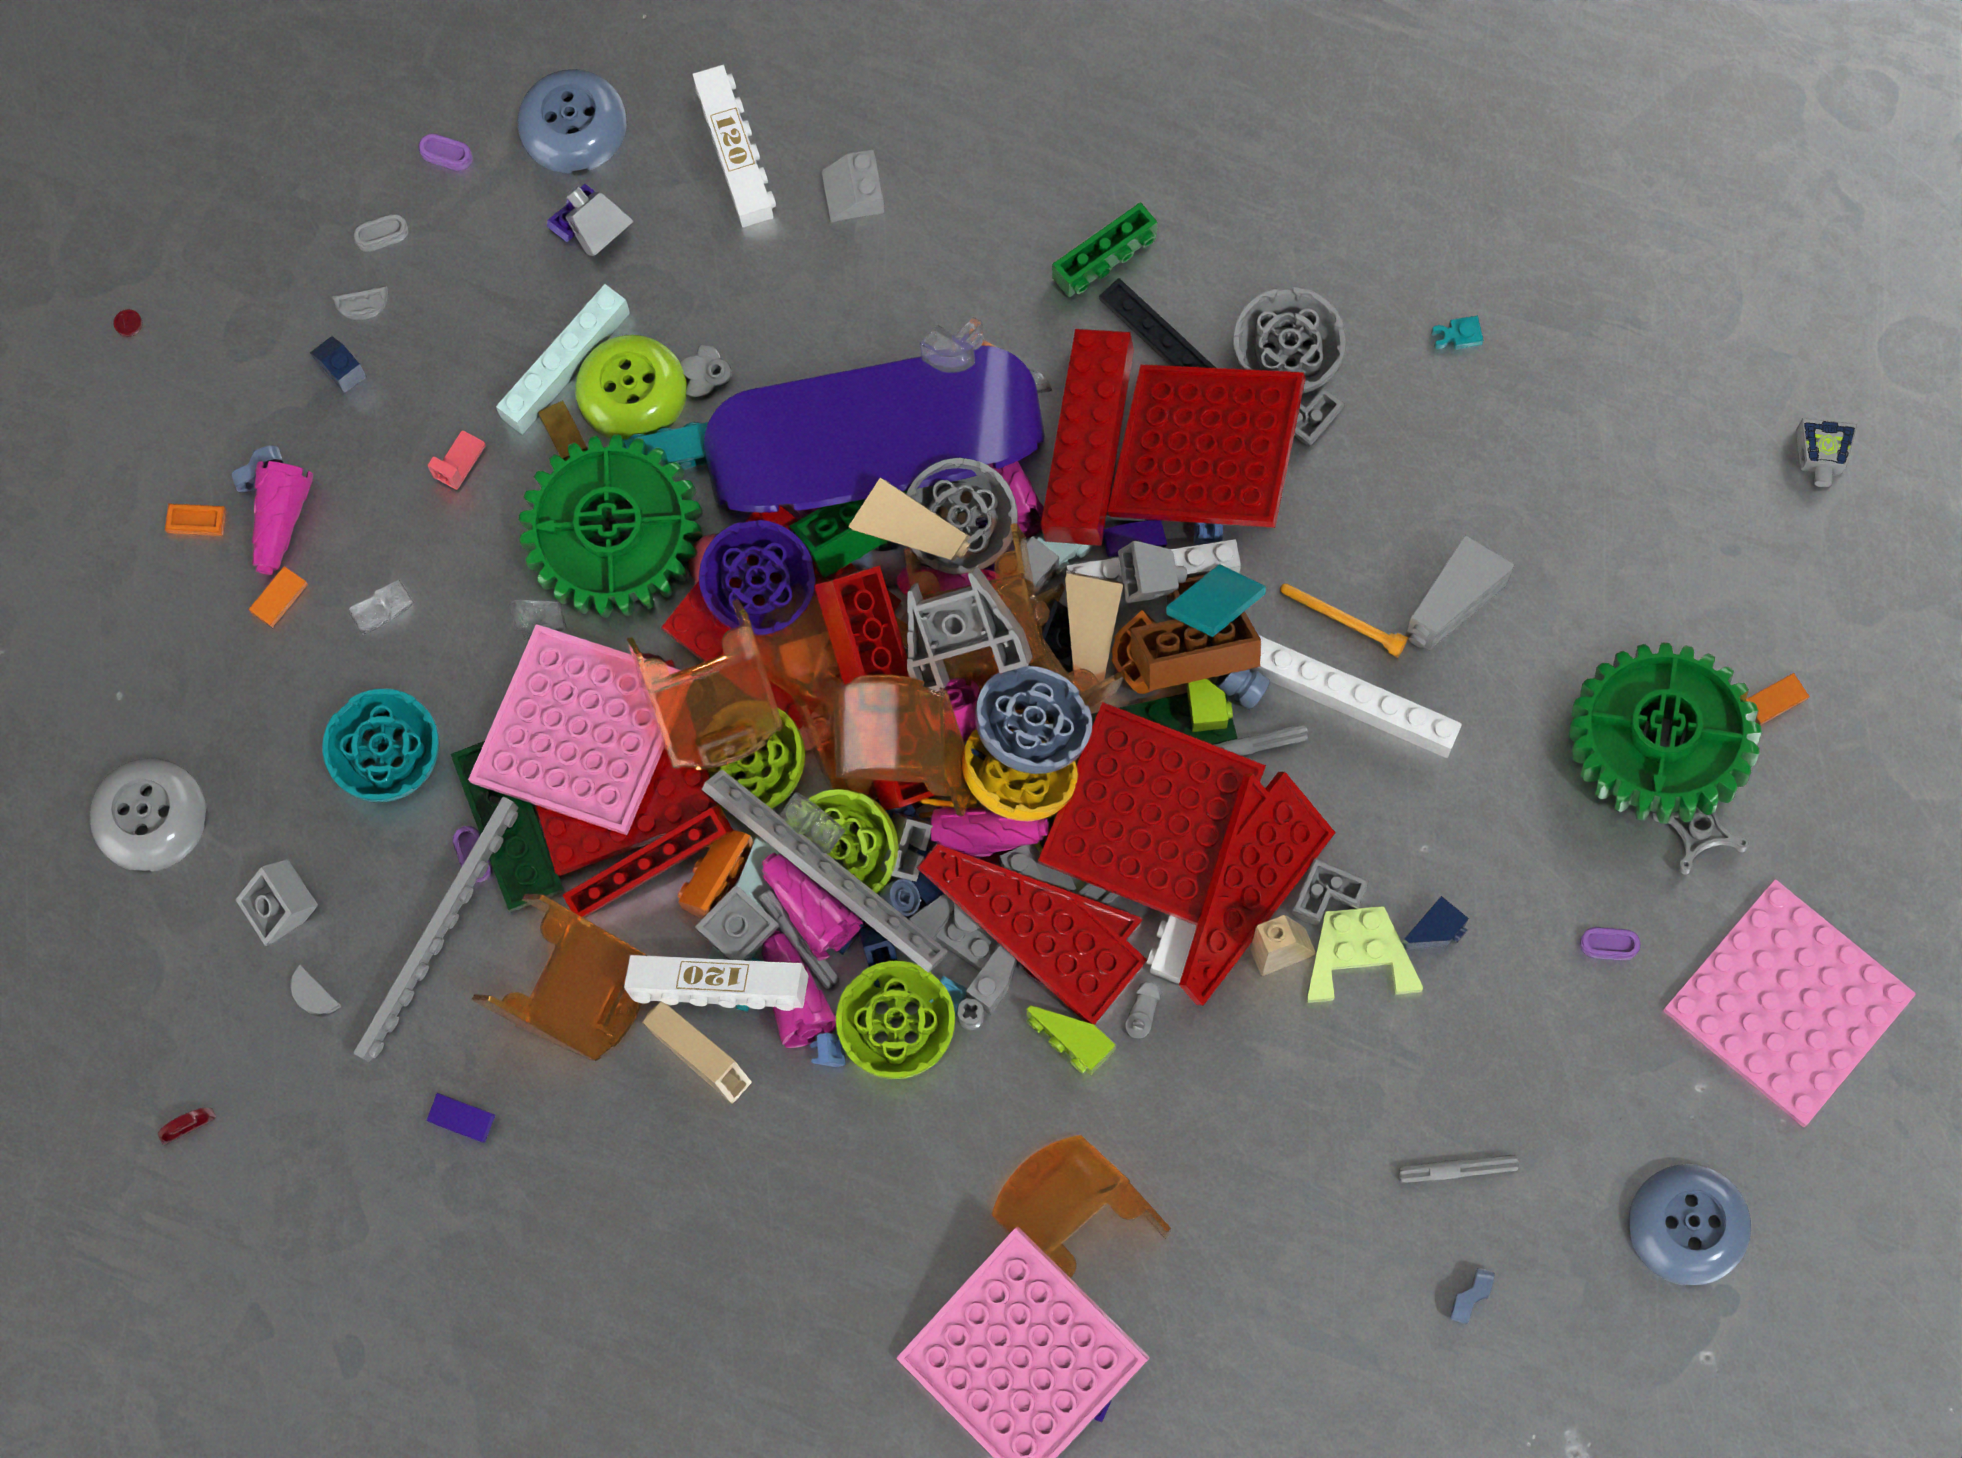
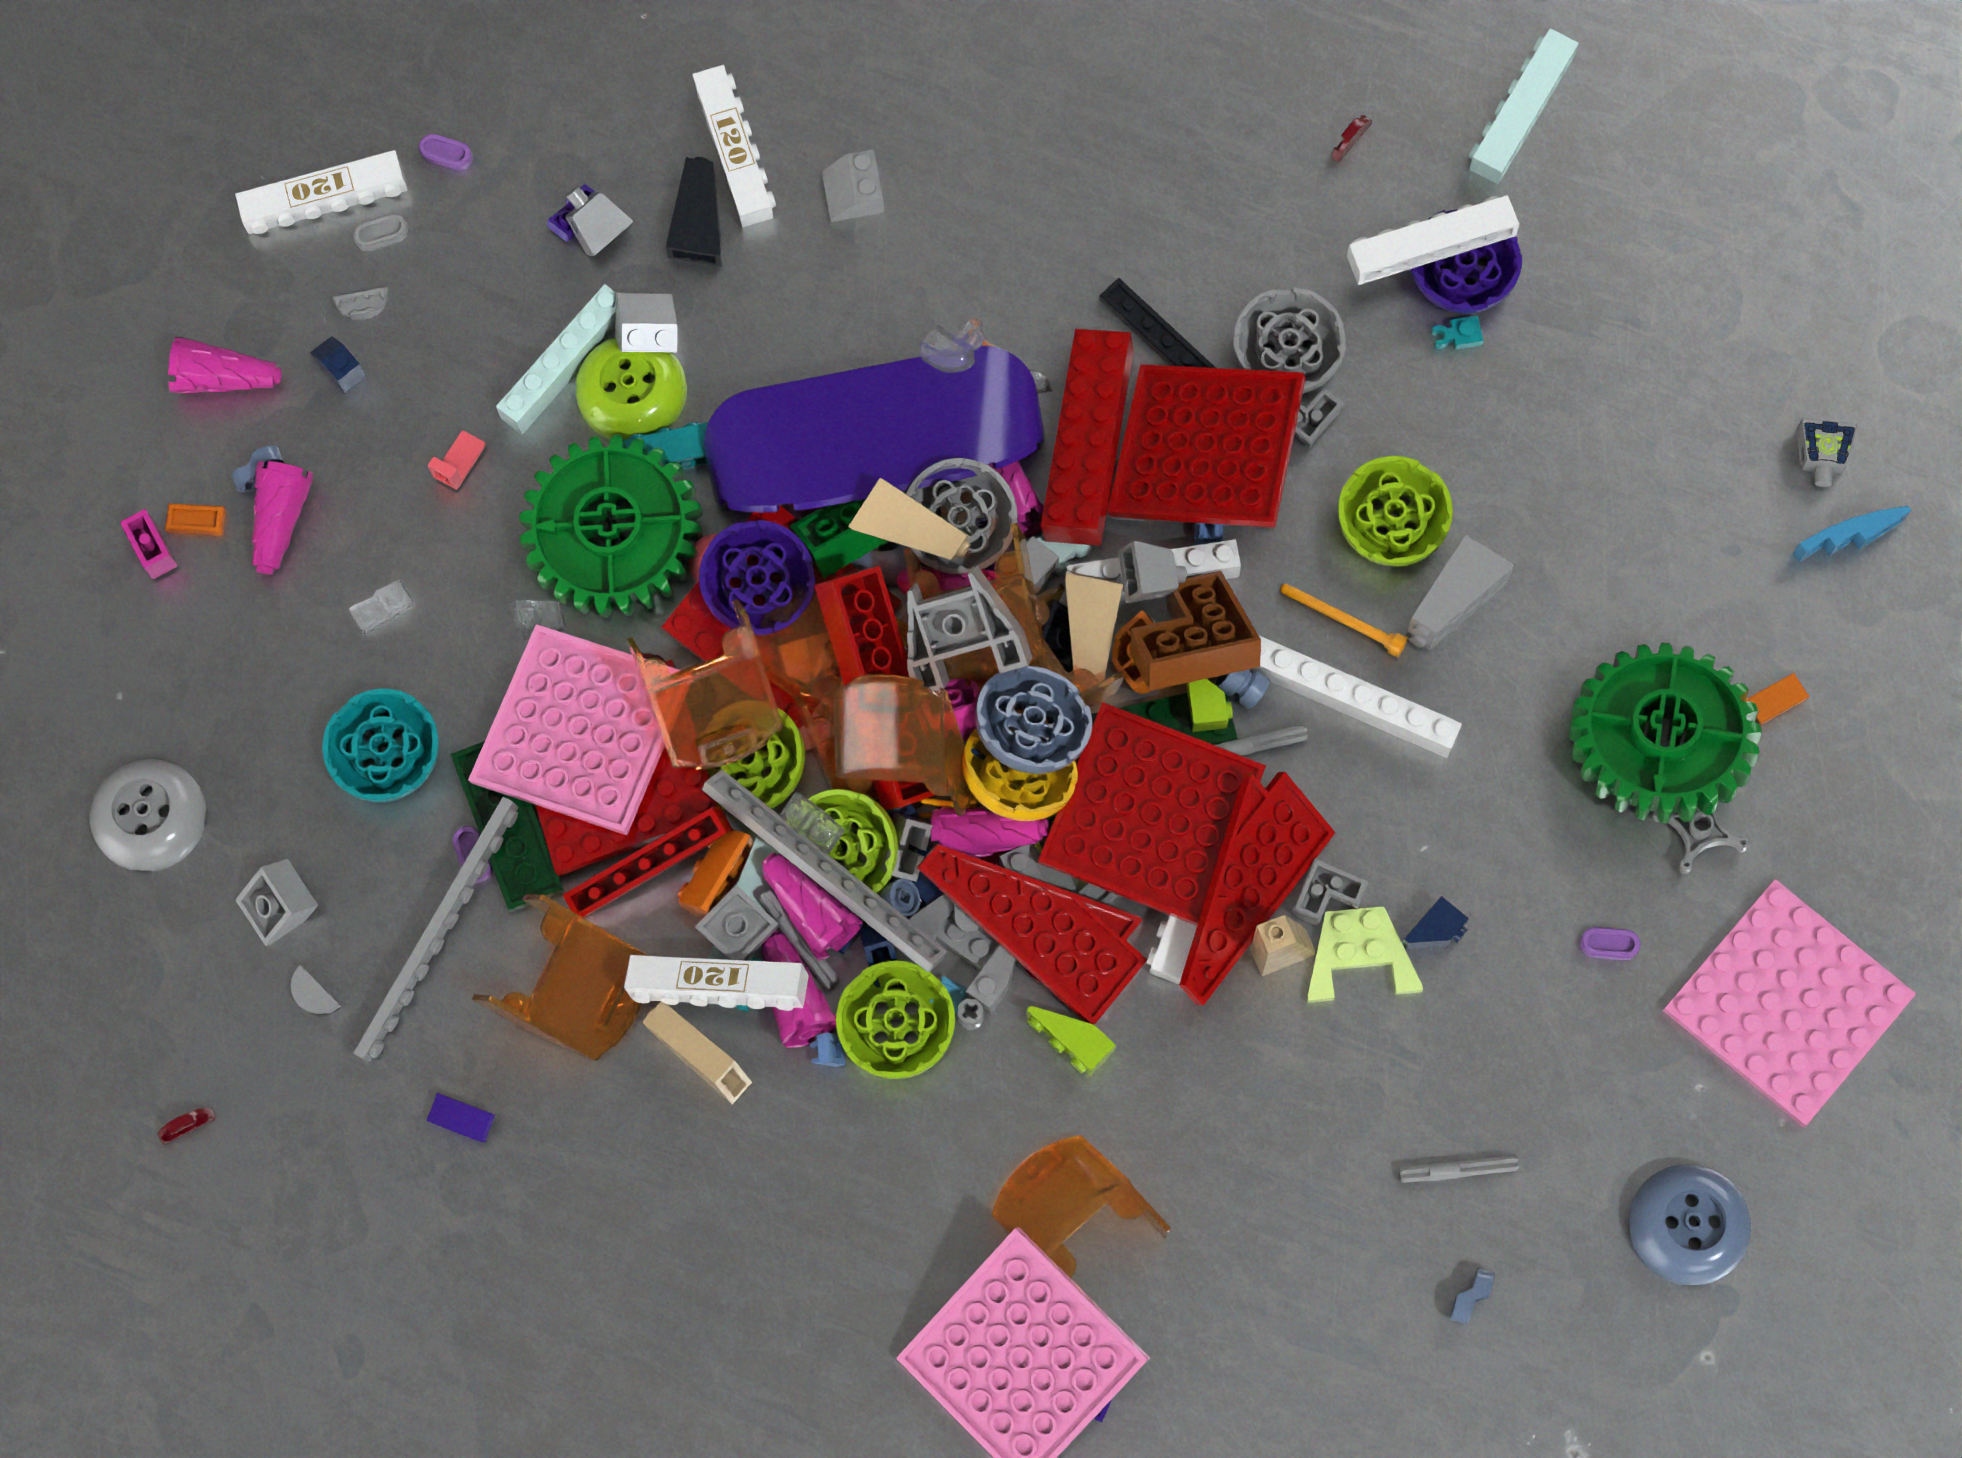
dark red piece [114,309,142,337] -> none
orange tile [248,566,308,628] -> none
sand blue brick [518,69,627,173] -> none
pearl gold slope [538,400,588,461] -> none
light grey plate [680,345,732,397] -> none
green brick [1052,202,1158,298] -> none
dark purple slope [1103,520,1167,557] -> none
light grey piece [1125,982,1162,1039] -> none
teal tile [1166,564,1266,637] -> none
none -> dark pink brick [120,509,178,579]
none -> dark pink cone [168,337,282,393]
none -> white brick [235,150,408,234]
none -> light grey slope [615,293,677,352]
none -> black slope [666,157,723,267]
none -> dark red tile [1331,115,1372,162]
none -> lime brick [1338,456,1453,567]
none -> white brick [1347,195,1520,285]
none -> dark purple brick [1411,206,1522,314]
none -> light aqua brick [1469,28,1579,184]
none -> dark azure slope [1793,506,1912,562]

